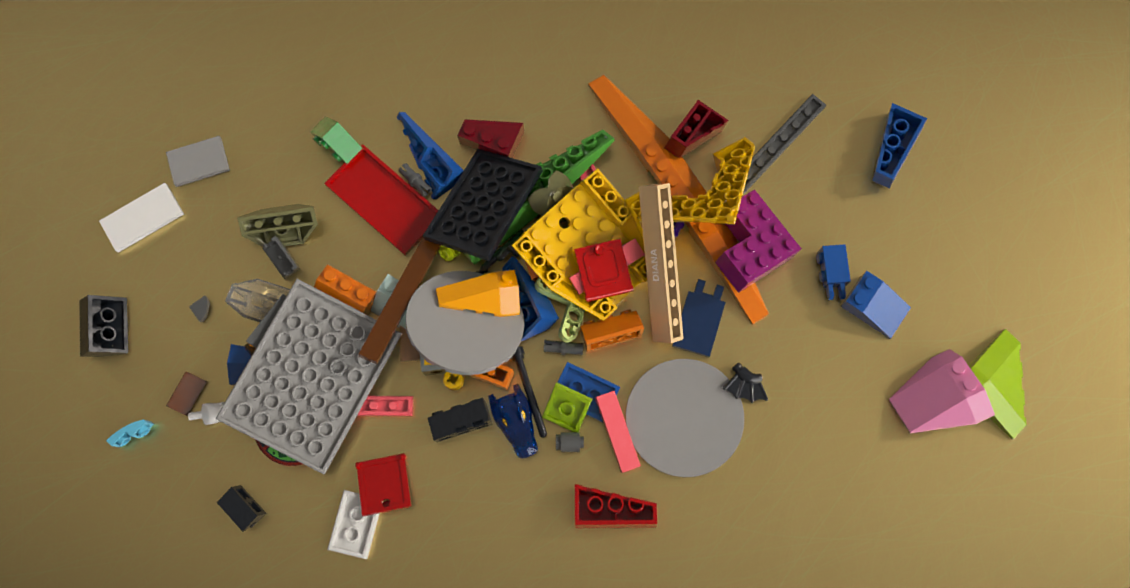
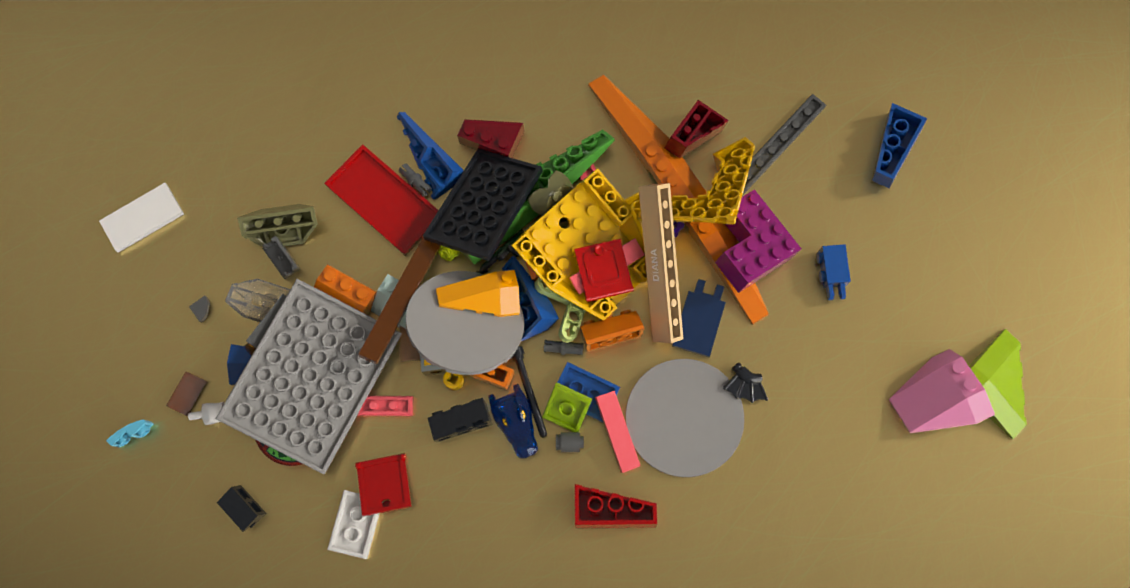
black slope [79,295,128,357] -> none
light grey tile [166,136,230,187] -> none
brick [310,116,362,164] -> none
slope [841,271,911,339] -> none

